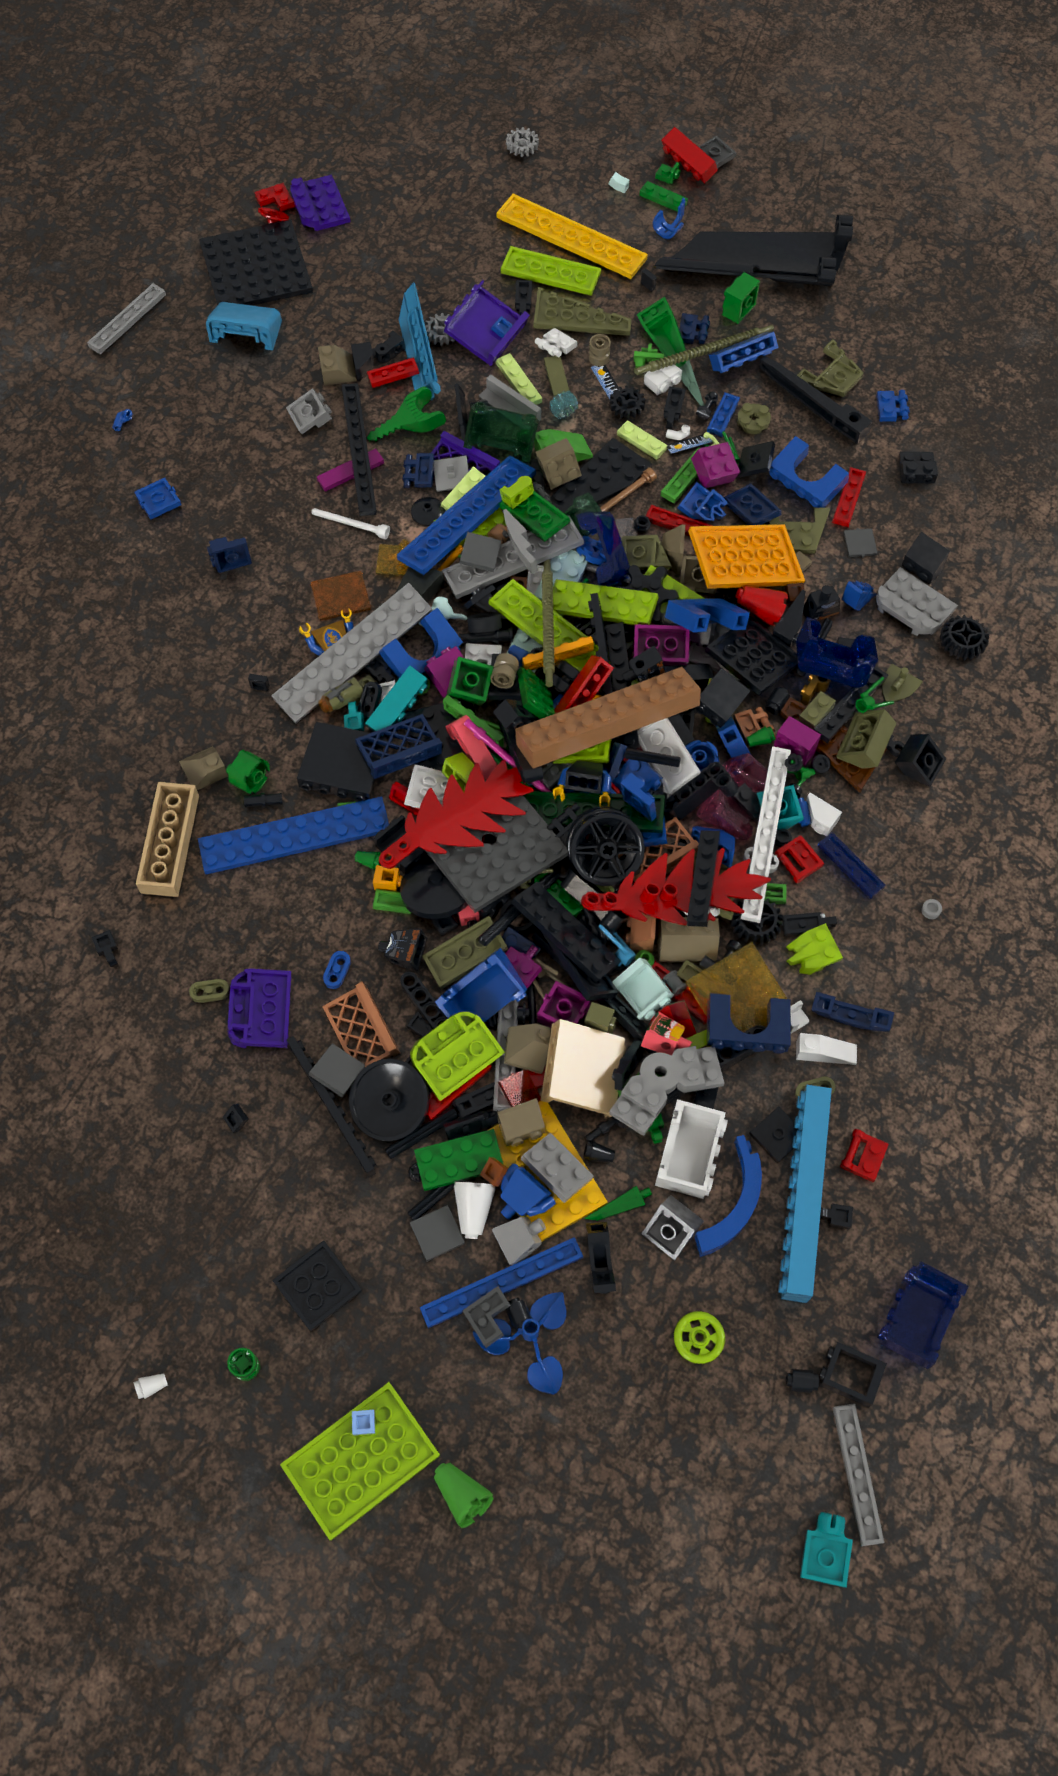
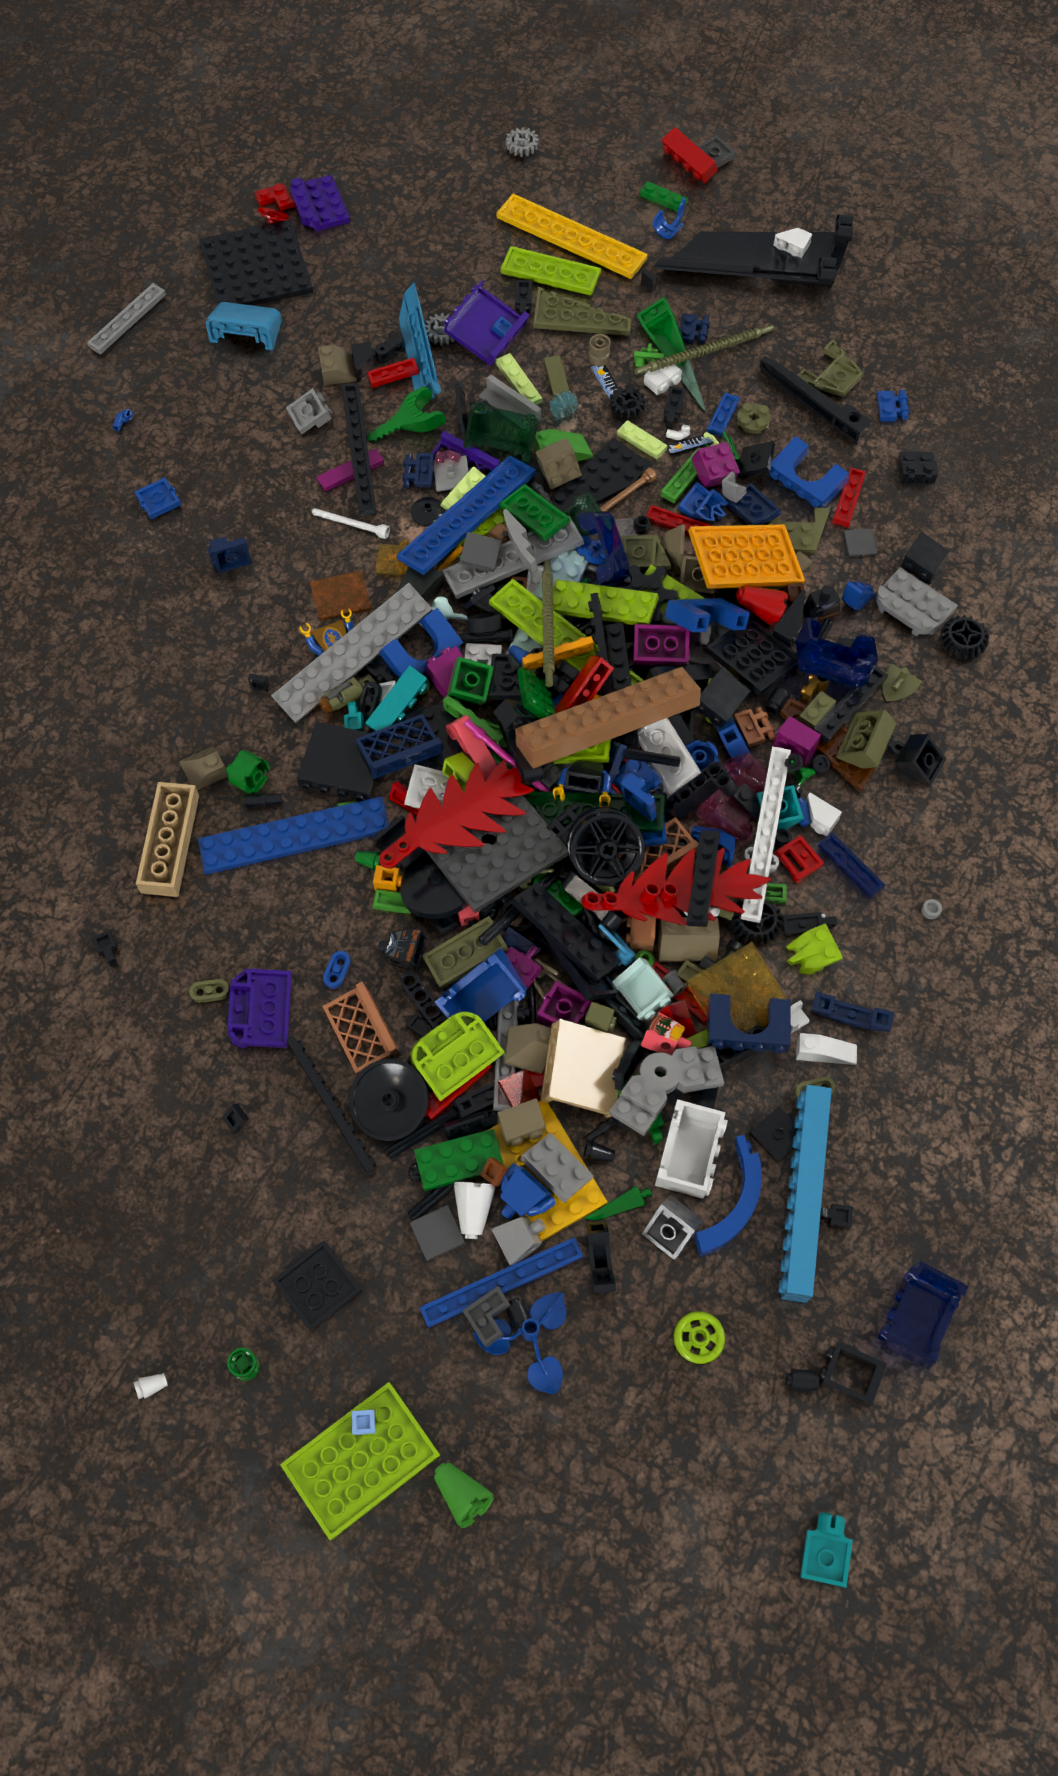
dark grey tile [309,1043,365,1097] -> none
dark tan wheel [490,653,519,689] -> none
lime leg [500,476,534,509] -> none
white plate [535,328,577,357] -> none
light aqua piece [608,172,629,193] -> none
black torso [622,646,666,684] -> none
green bracket [655,162,681,185] -> none
black bar [696,391,718,420] -> none
blue brick [709,332,778,373] -> none
green brick [722,272,760,324] -> none
green cone [746,726,775,747] -> none
light grey tile [833,1404,884,1547] -> none
red plate [840,1129,889,1182] -> none
green plant [856,677,895,713] -> none
none -> clear pink arm [435,450,461,463]
none -> light grey panel [722,472,746,503]
none -> white slope [774,228,812,258]

